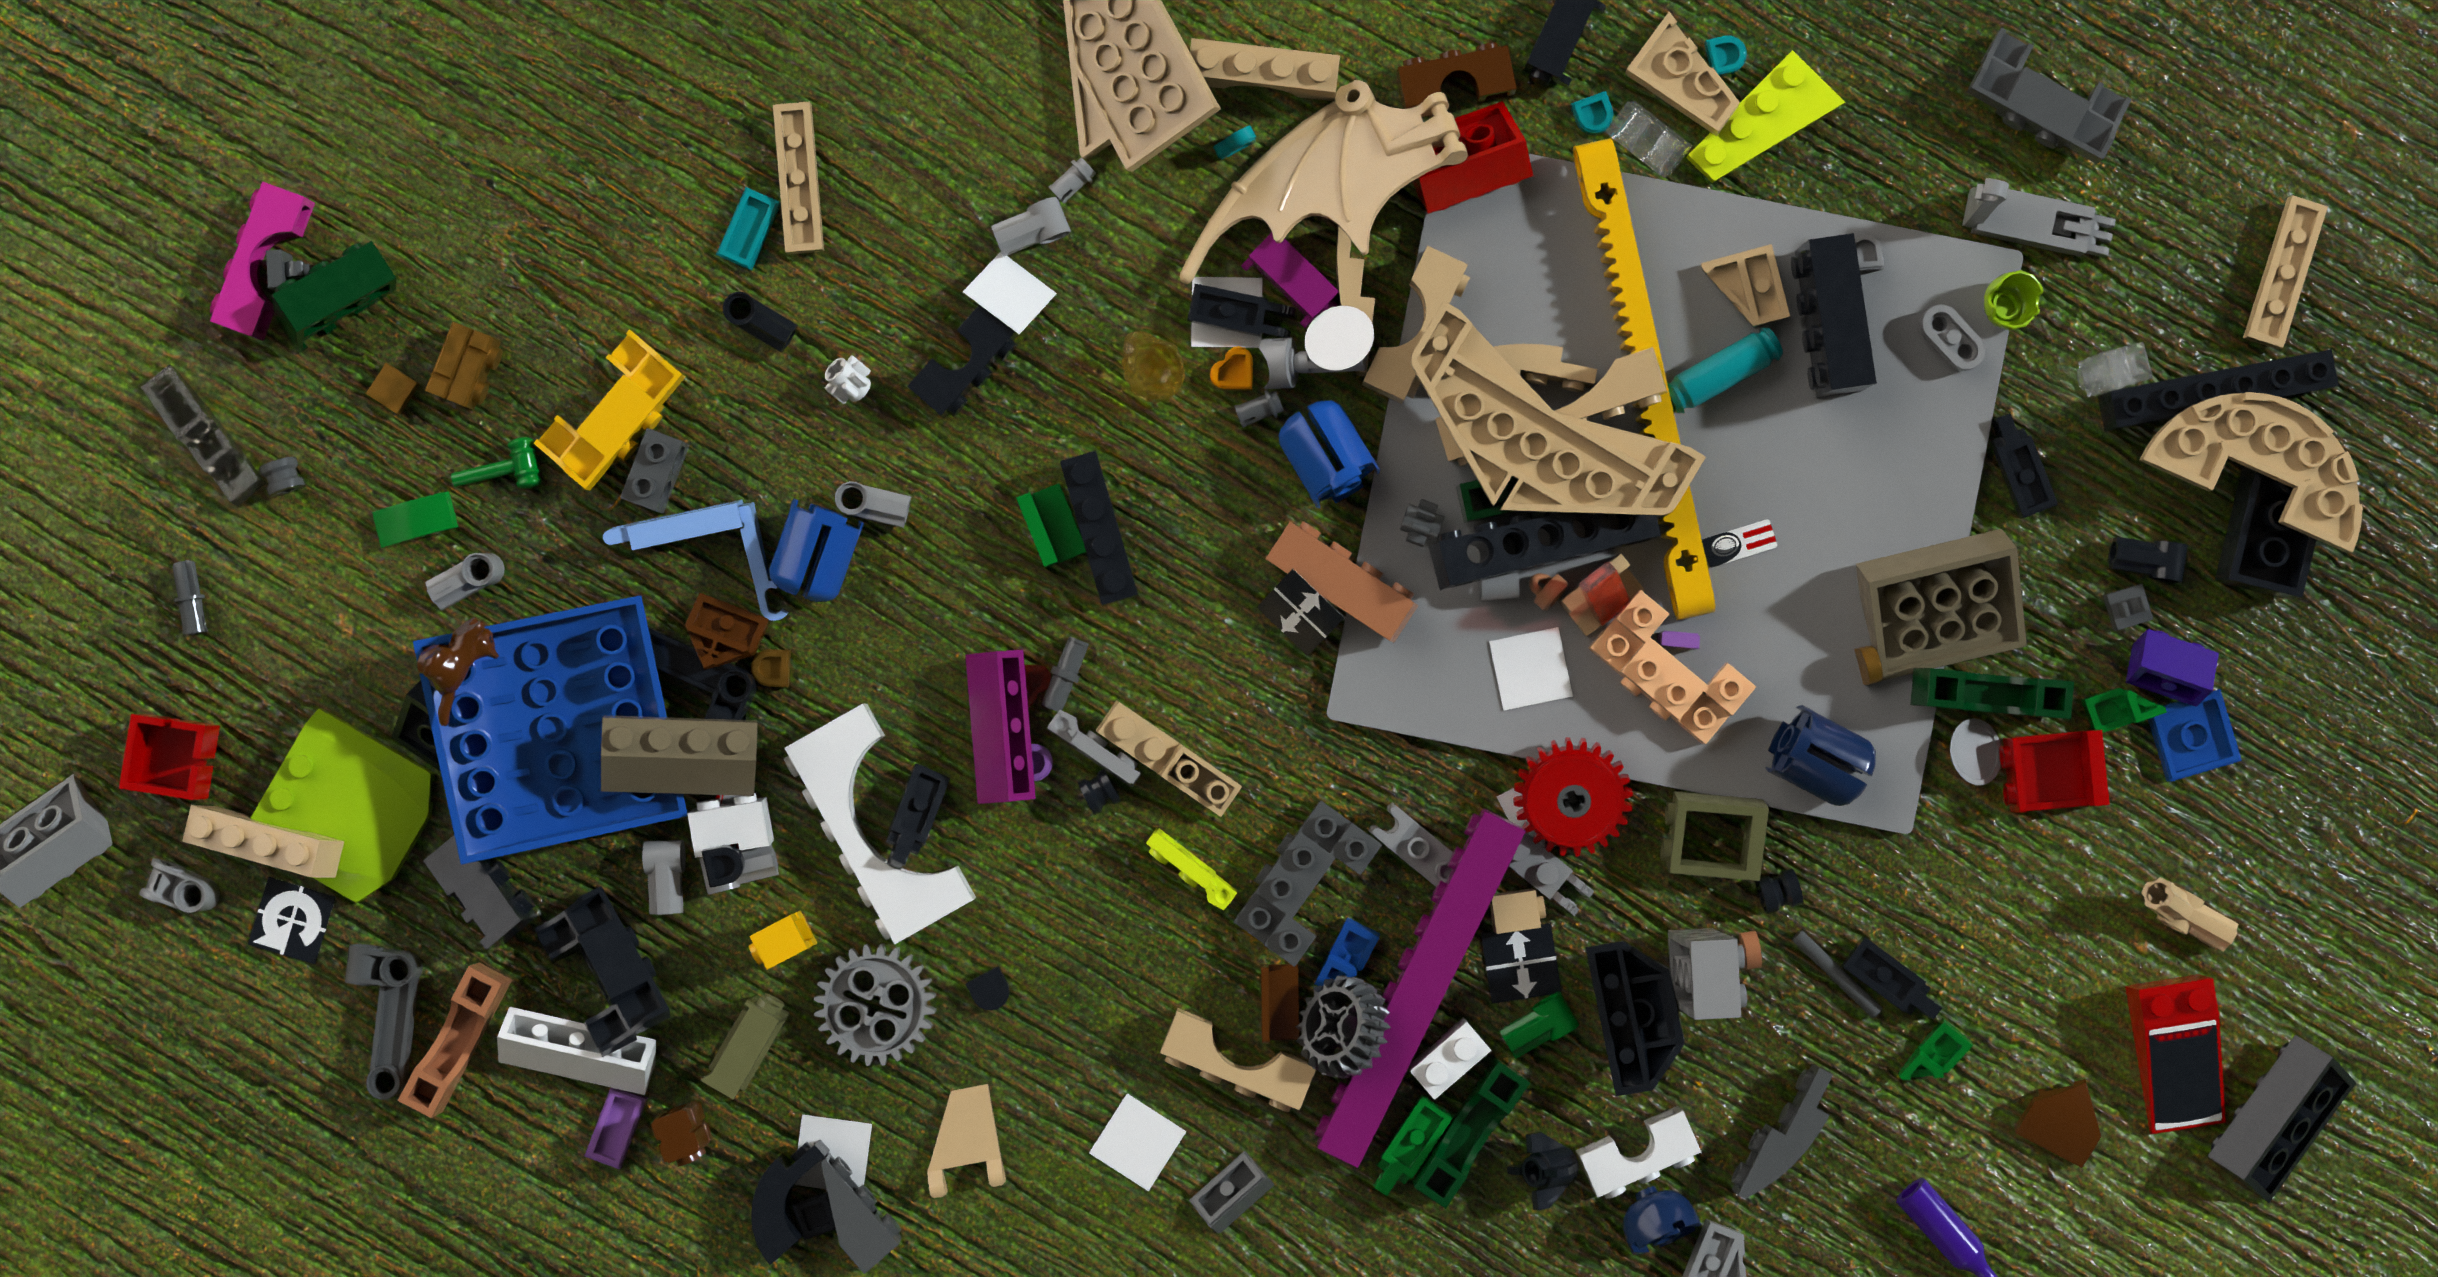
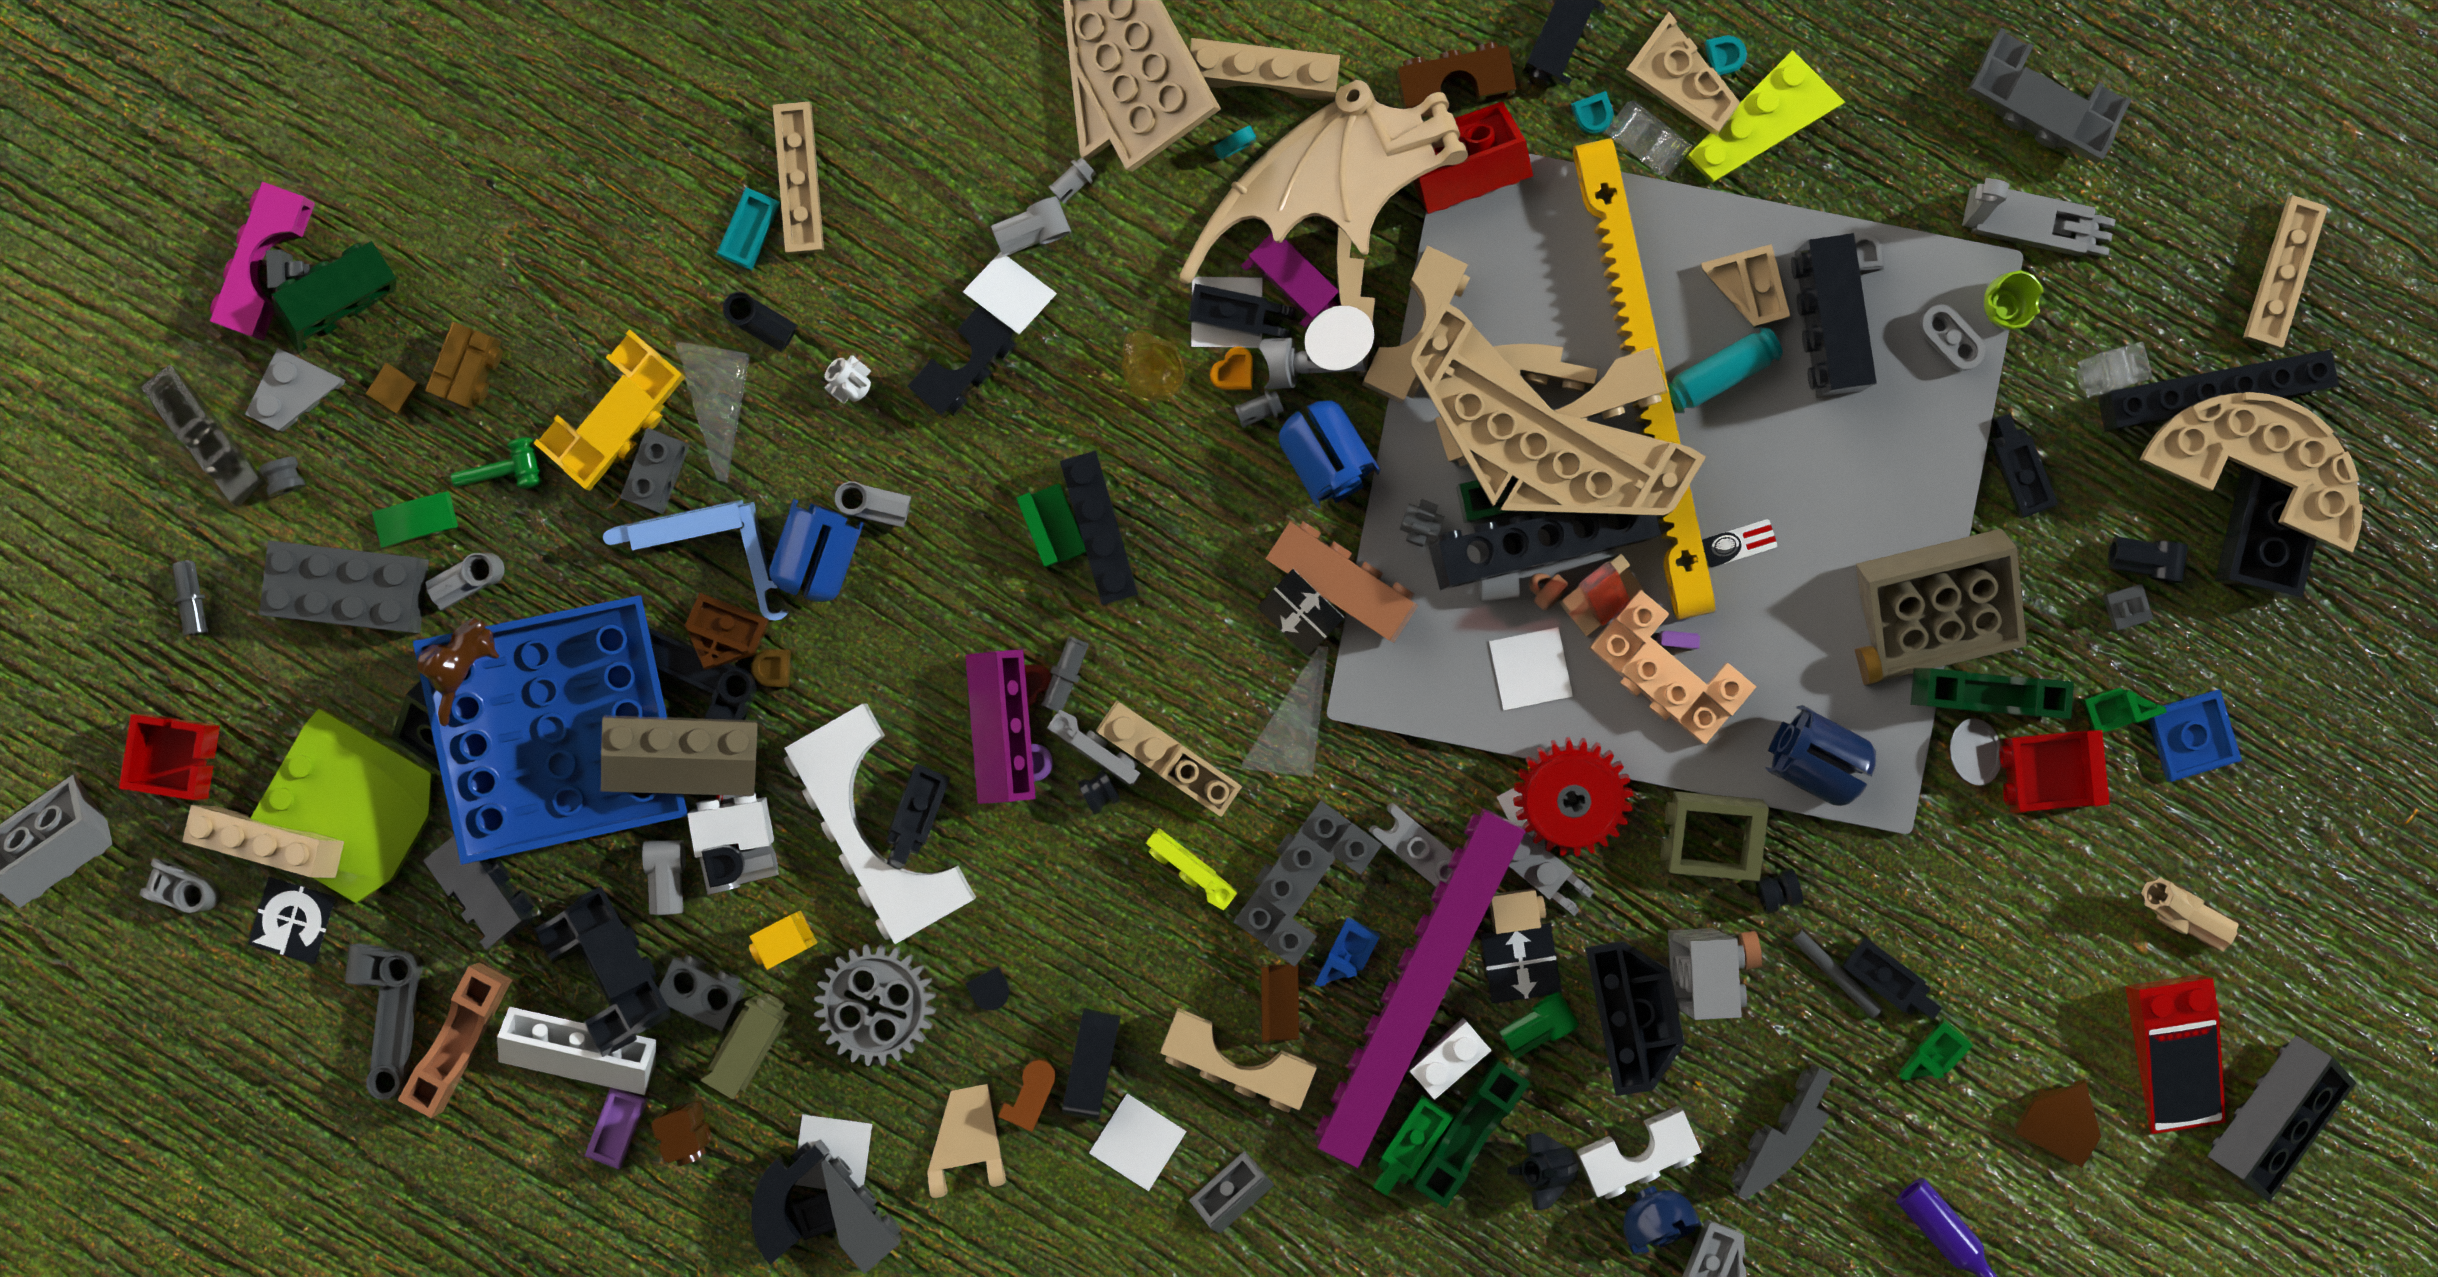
dark grey gear [1295,976,1391,1079] -> none
dark purple brick [2126,629,2219,707] -> none
none -> light grey wing [245,348,346,432]
none -> dark grey brick [259,540,429,633]
none -> dark grey brick [659,953,747,1032]
none -> clear wing [676,342,750,483]
none -> dark orange leg [998,1057,1056,1132]
none -> black beam [1061,1008,1121,1122]
none -> clear wing [1241,646,1328,777]

